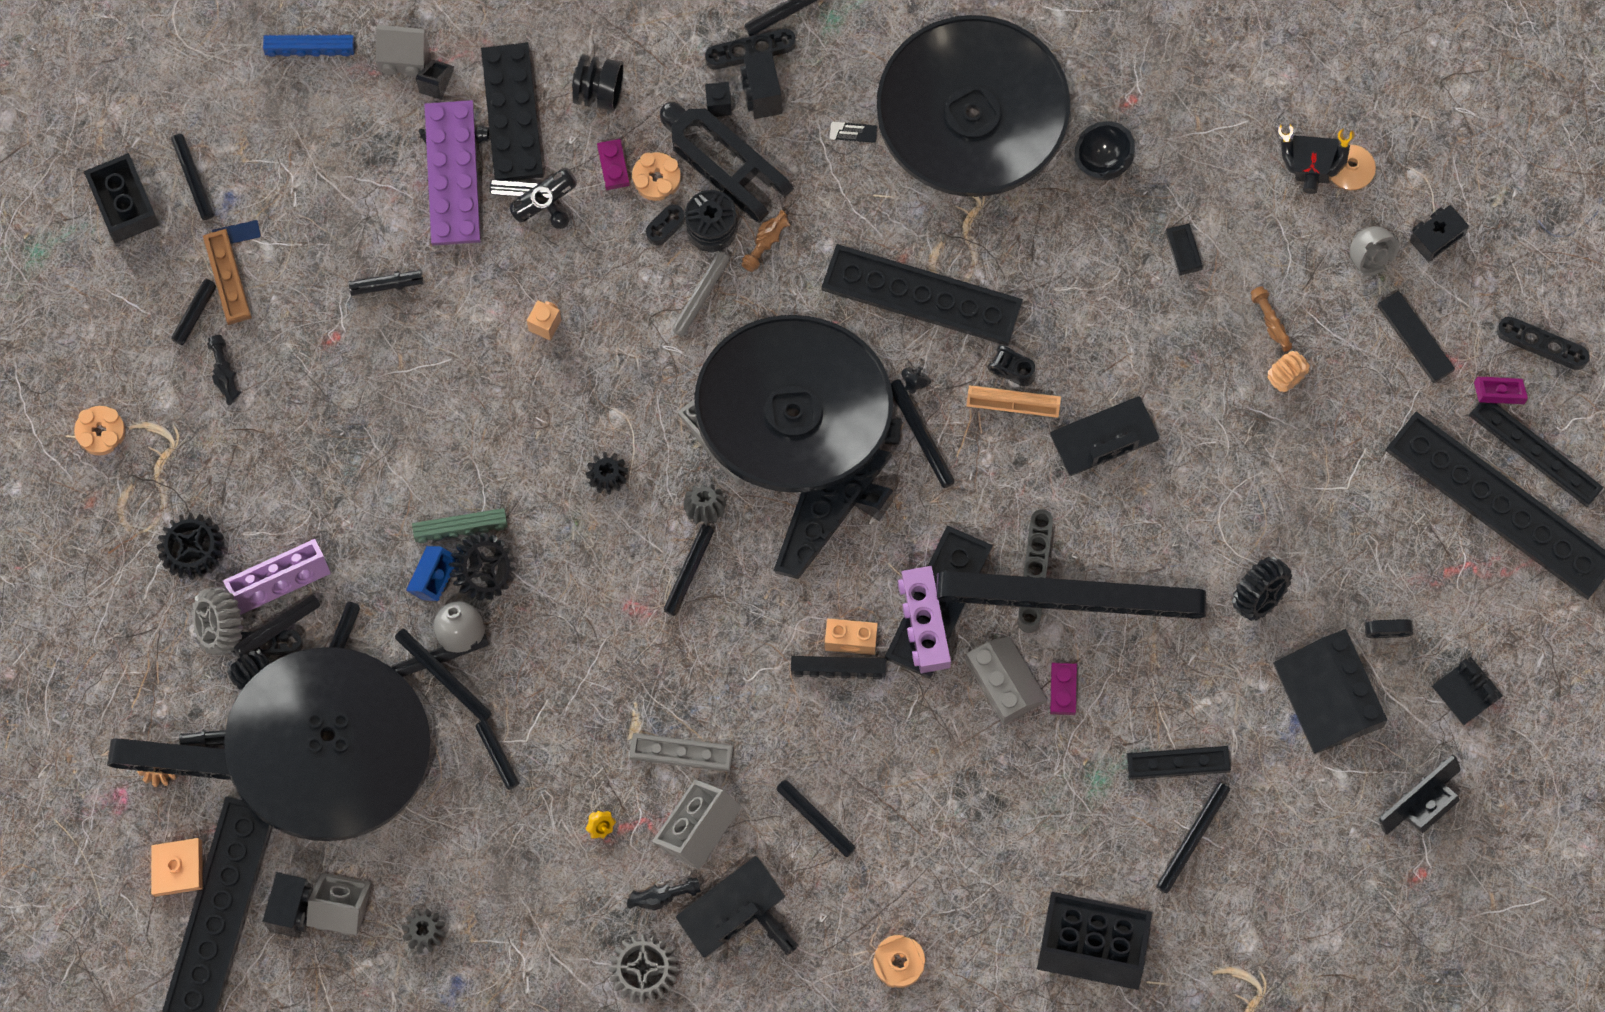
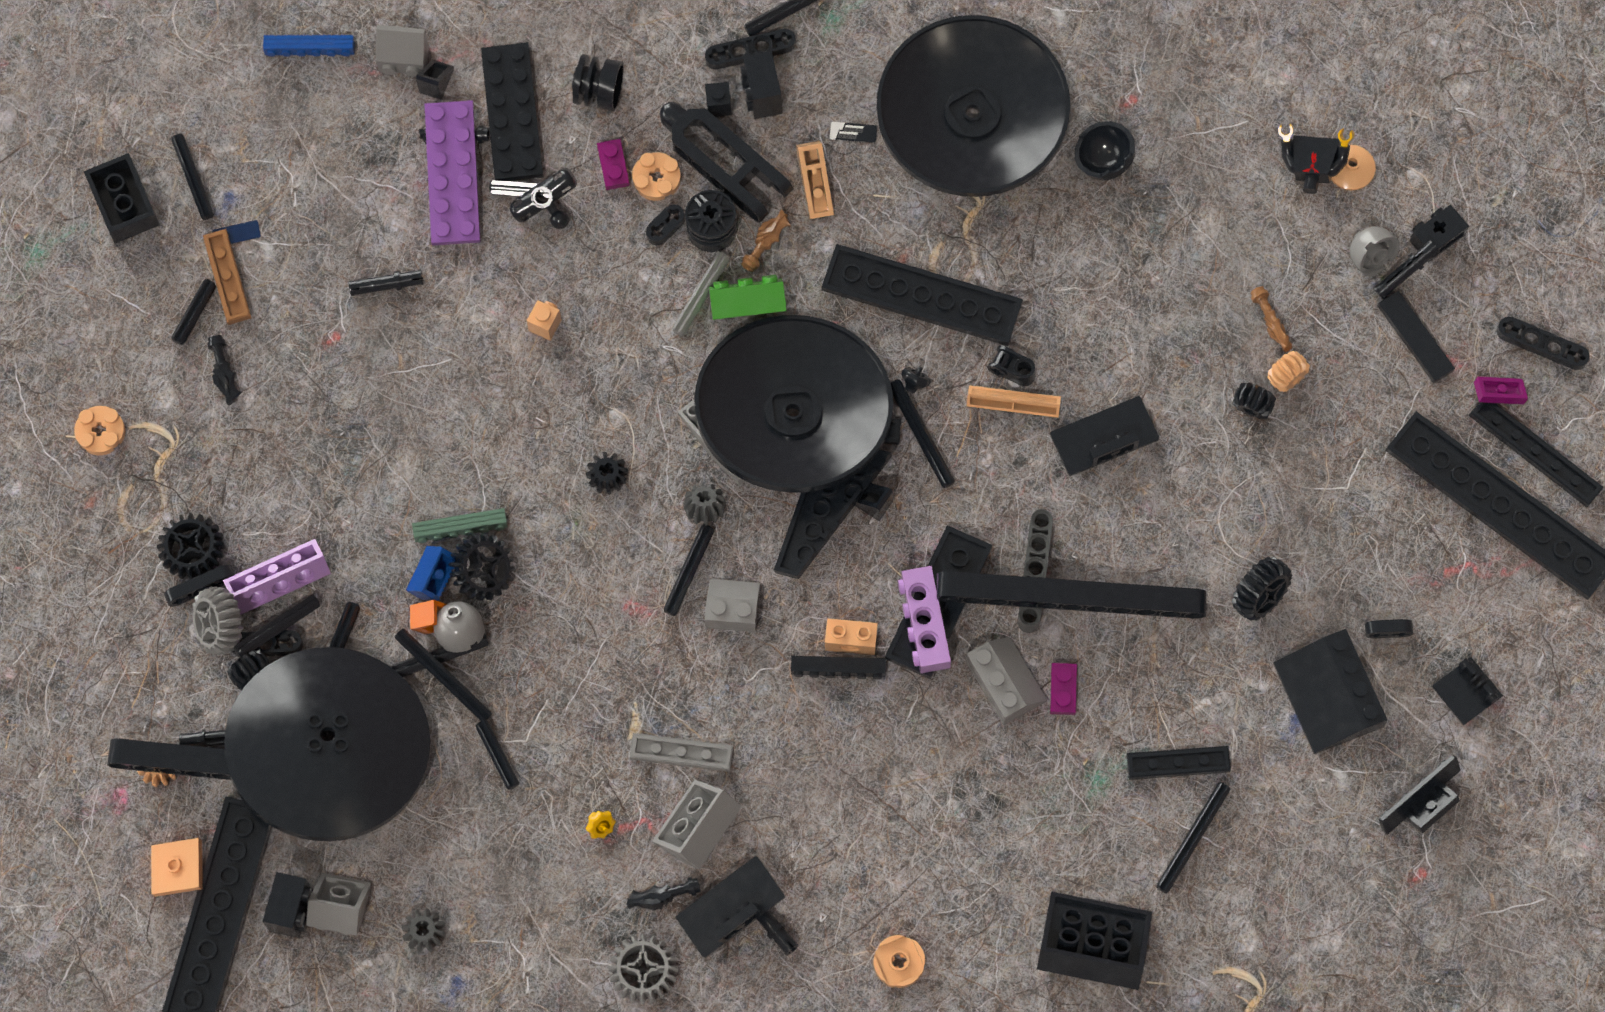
black axle [777,780,855,857] -> none
black tile [1166,223,1203,276] -> none
none -> black beam [164,565,235,607]
none -> orange panel [410,600,447,635]
none -> light grey slope [705,579,760,632]
none -> bright green brick [709,275,787,320]
none -> light nougat slope [796,141,834,219]
none -> black gear [1232,382,1276,419]
none -> black pin [1373,240,1440,300]

